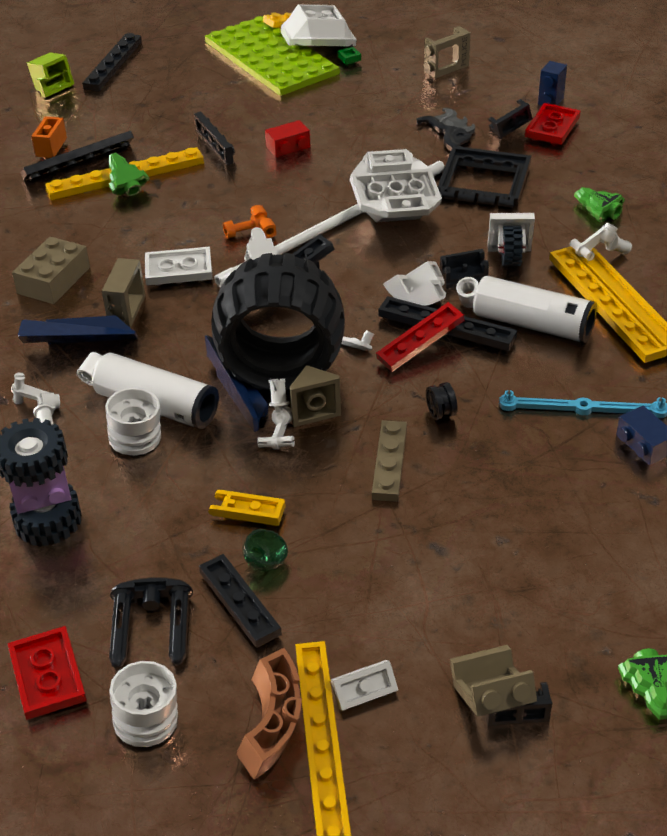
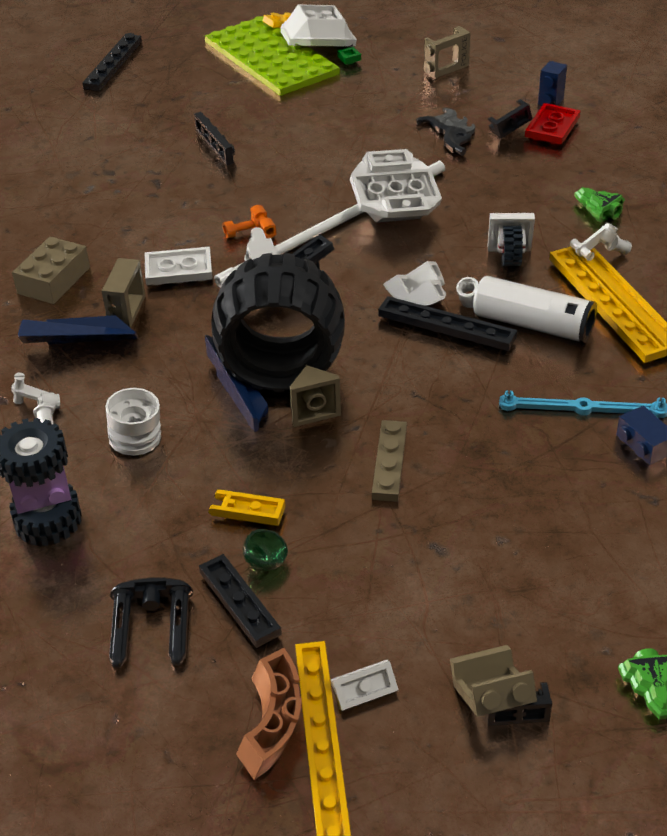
red plate [7,626,87,720] -> none
black plate [20,130,134,181] -> none
lime plate [27,52,74,98] -> none
orange brick [31,116,67,159] -> none
yellow plate [45,147,204,200] -> none
white piece [76,352,219,429] -> none
bright green rock [109,153,149,196] -> none
white wheel [110,661,178,747] -> none
white pin [257,378,295,449] -> none
red brick [265,120,311,157] -> none
white bar [341,330,374,351] -> none
red plate [376,302,464,372] -> none
black wheel [426,382,458,420] -> none
black hinge [438,146,531,208] -> none
black hinge [440,249,489,289] -> none

